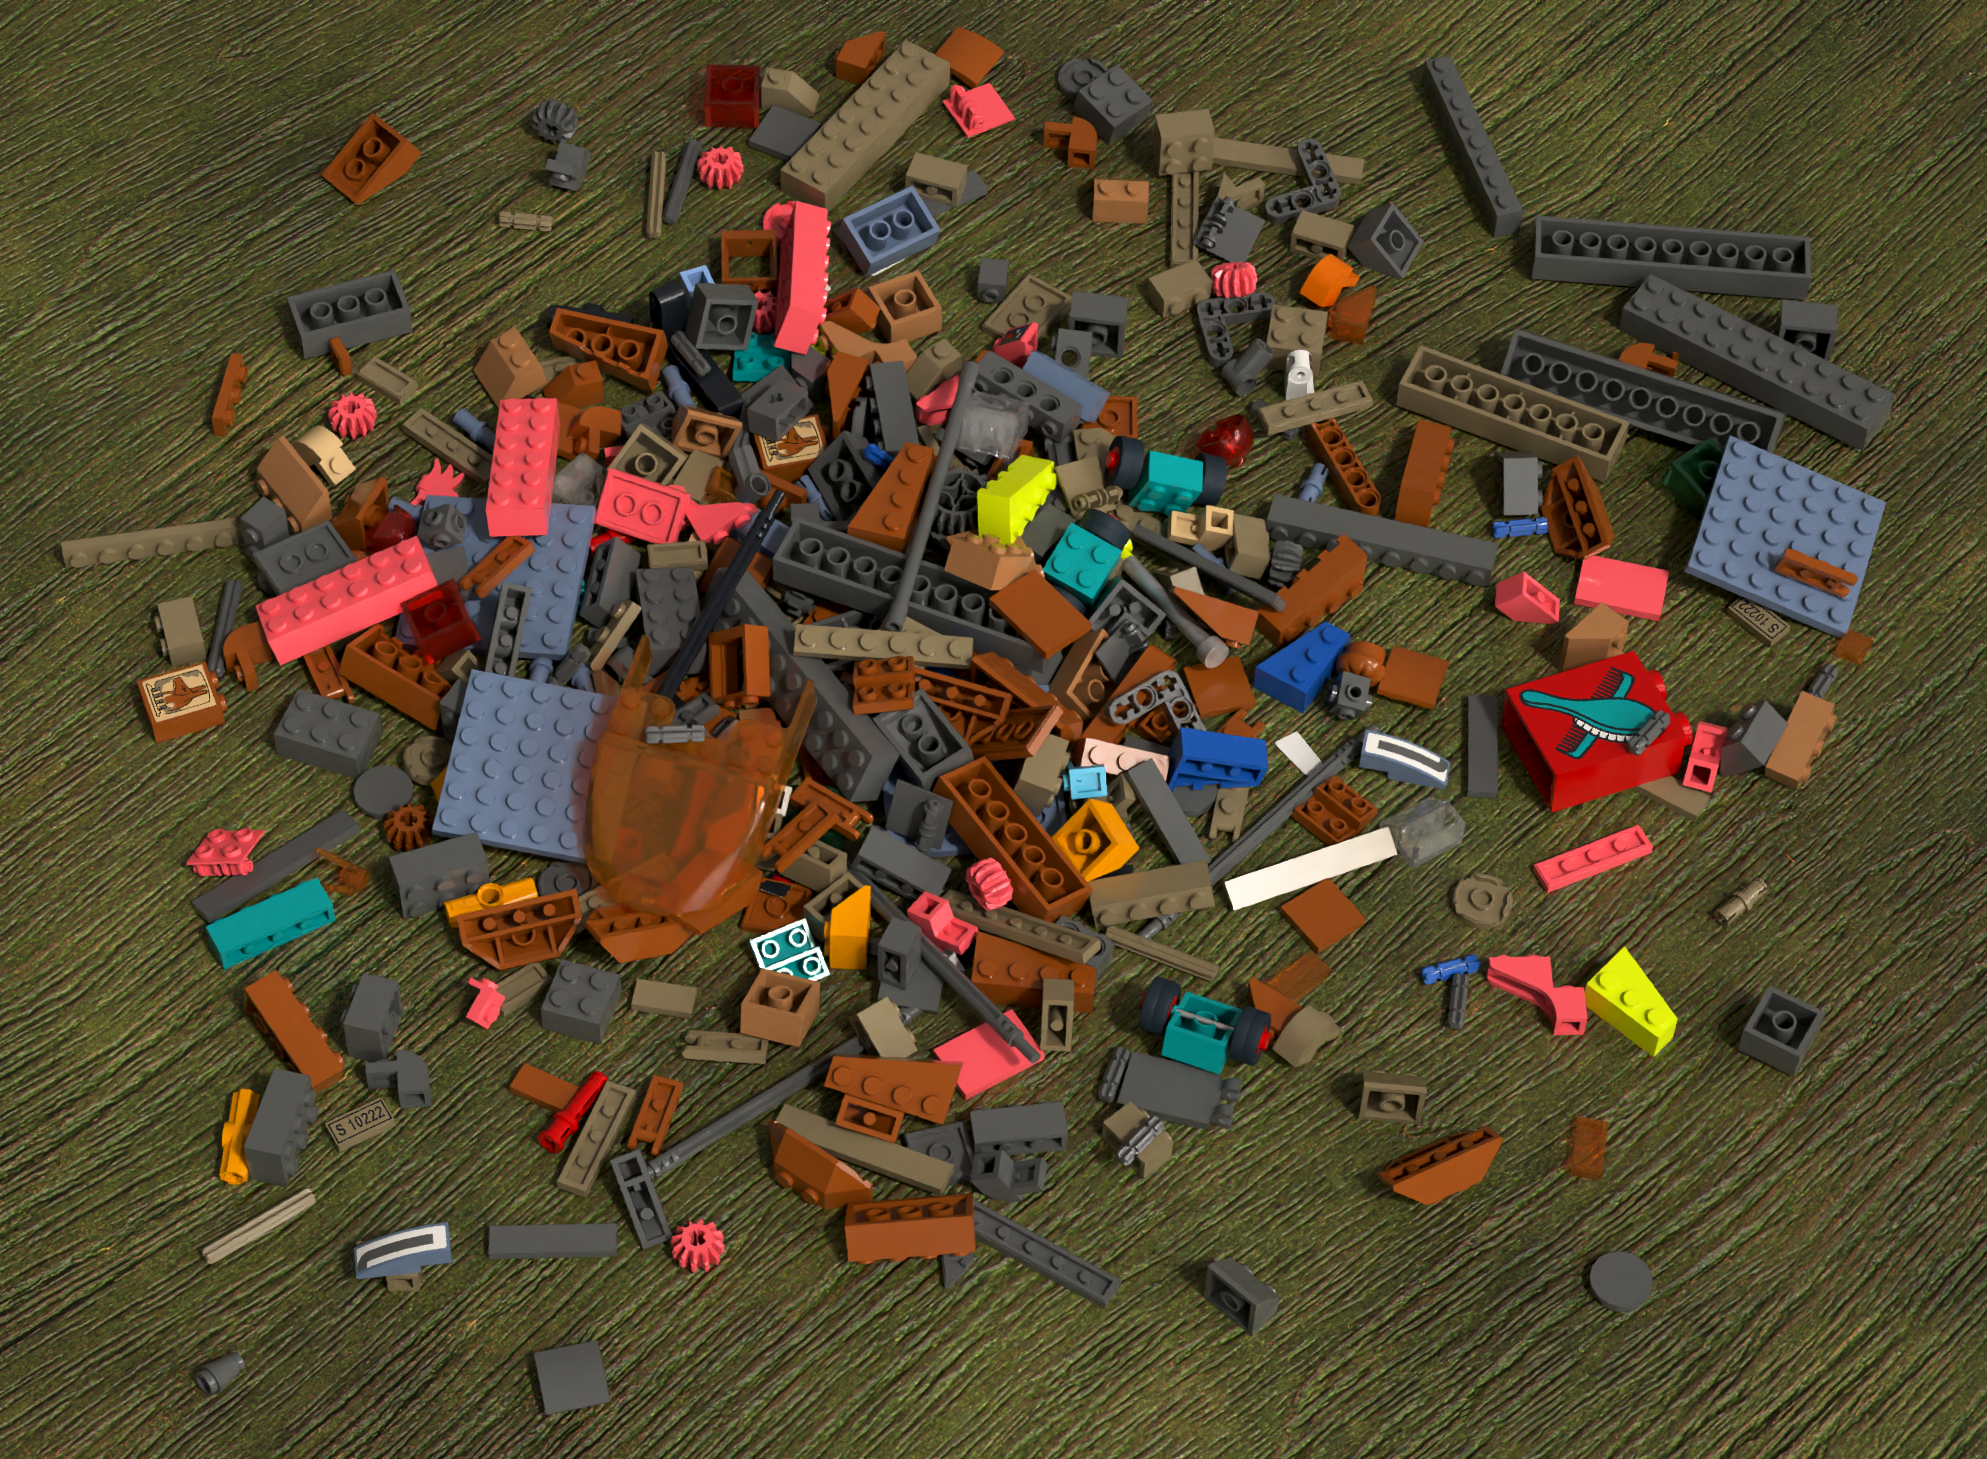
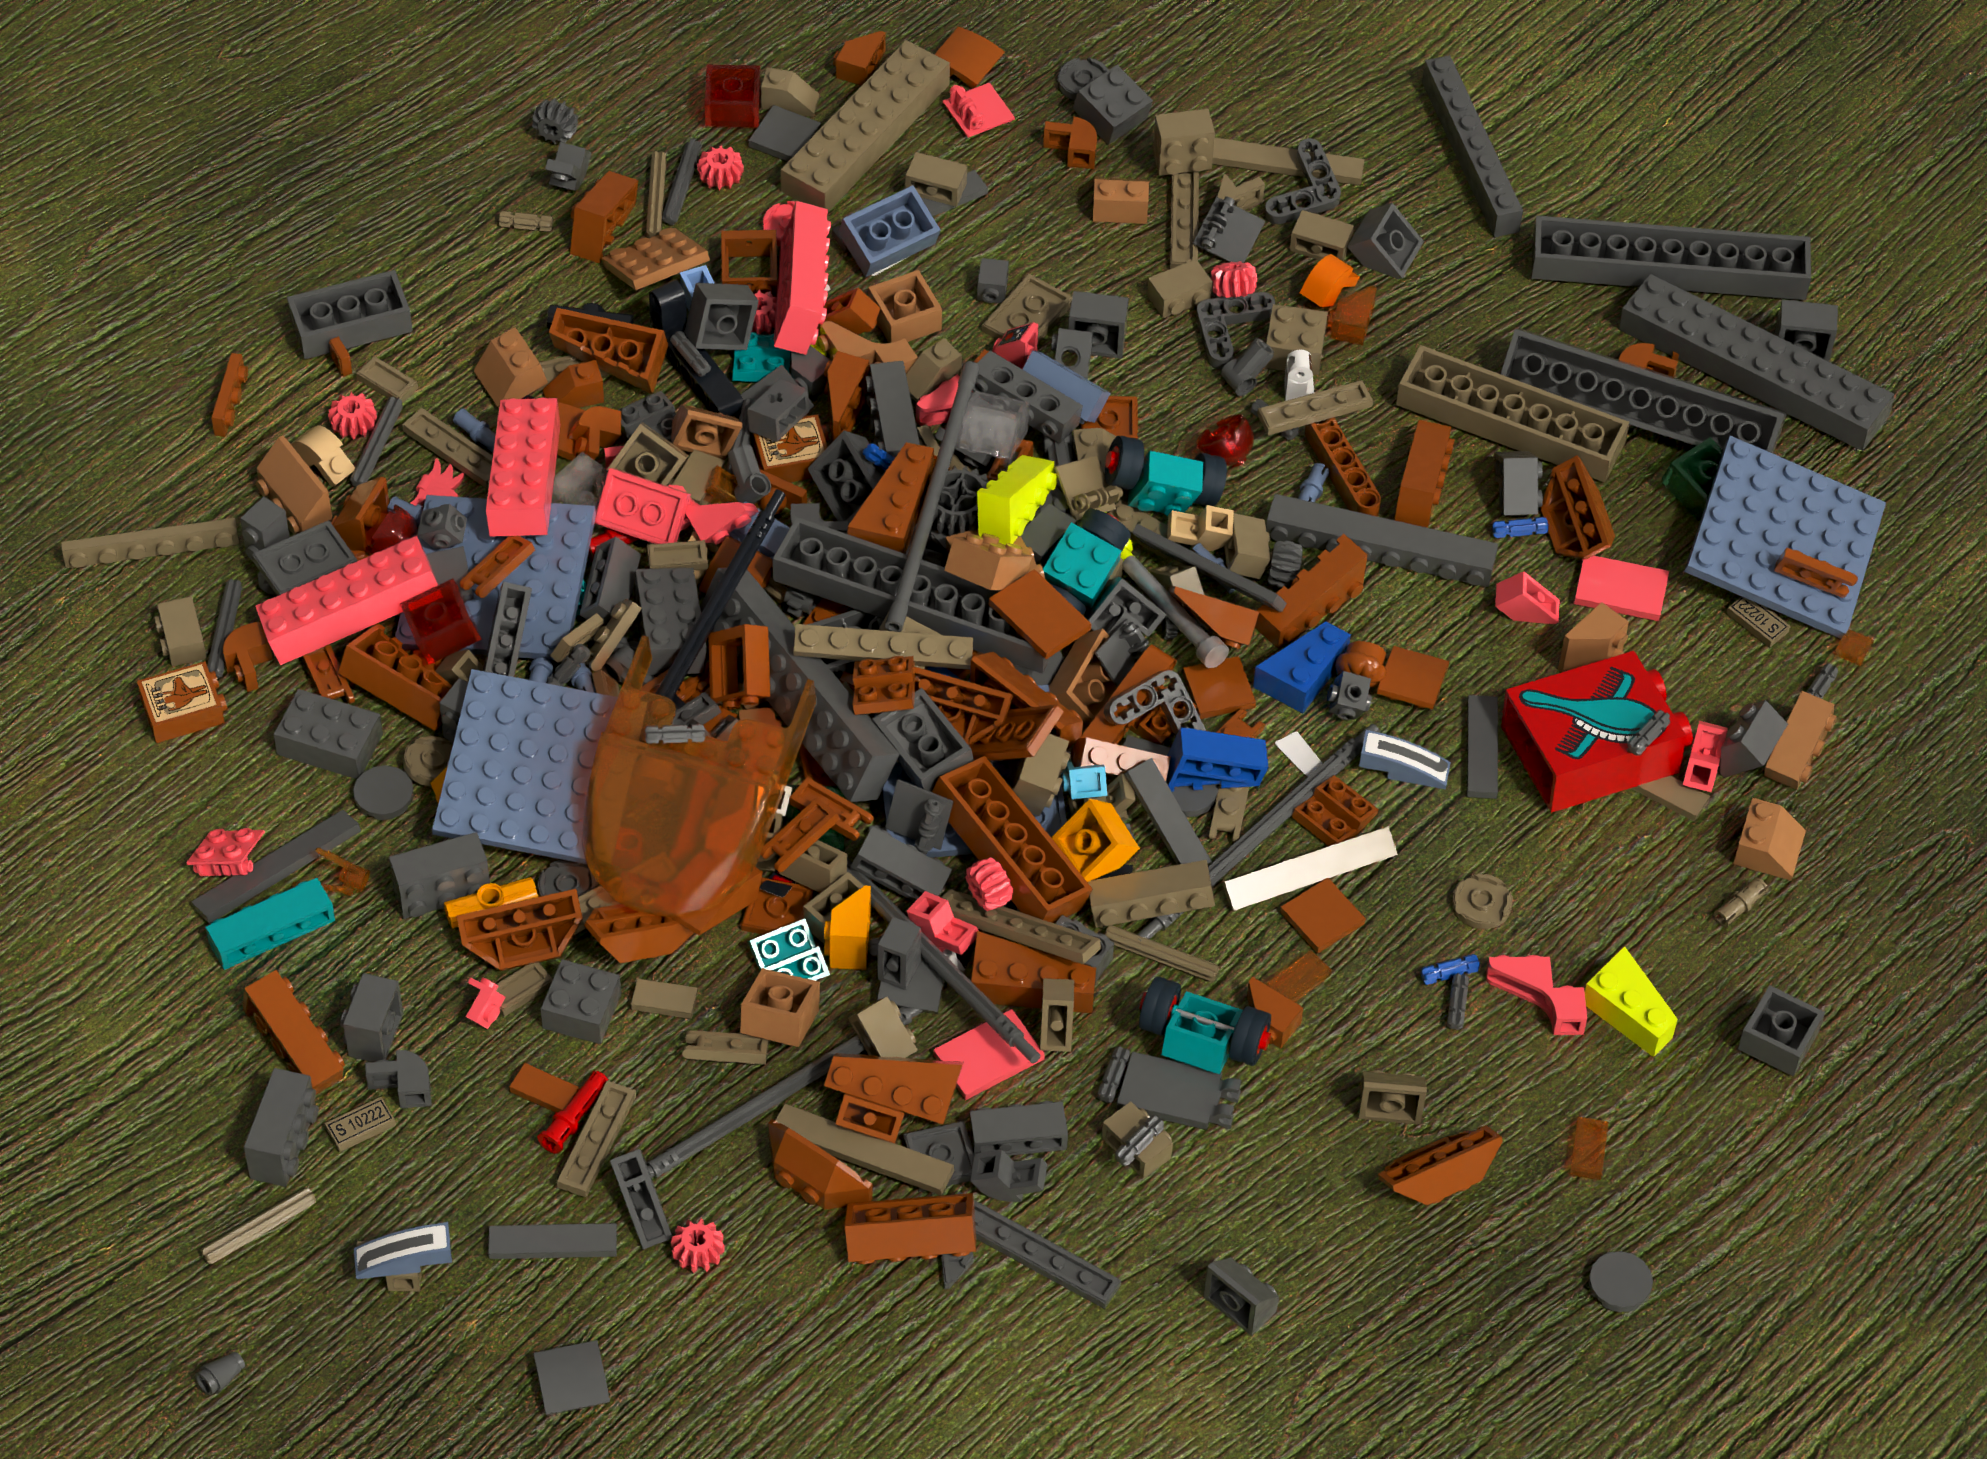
light orange piece [219,1089,261,1185] -> none
dark orange slope [321,113,422,205] -> none
dark orange gear [384,801,434,852] -> none
dark orange hinge [627,1075,684,1156] -> none
sand blue pin [661,365,697,409] -> none
sand blue pin [795,475,836,521] -> none
dark grey tile [851,396,868,437] -> none
dark tan brick [1272,1005,1341,1067] -> none
clear slope [1379,797,1466,868] -> none
coral tile [1533,825,1653,893] -> none
none -> dark grey axle [350,397,403,487]
none -> dark tan tile [550,613,604,663]
none -> dark orange wedge [570,171,638,264]
none -> medium nougat plate [602,228,710,290]
none -> medium nougat slope [1733,797,1806,881]

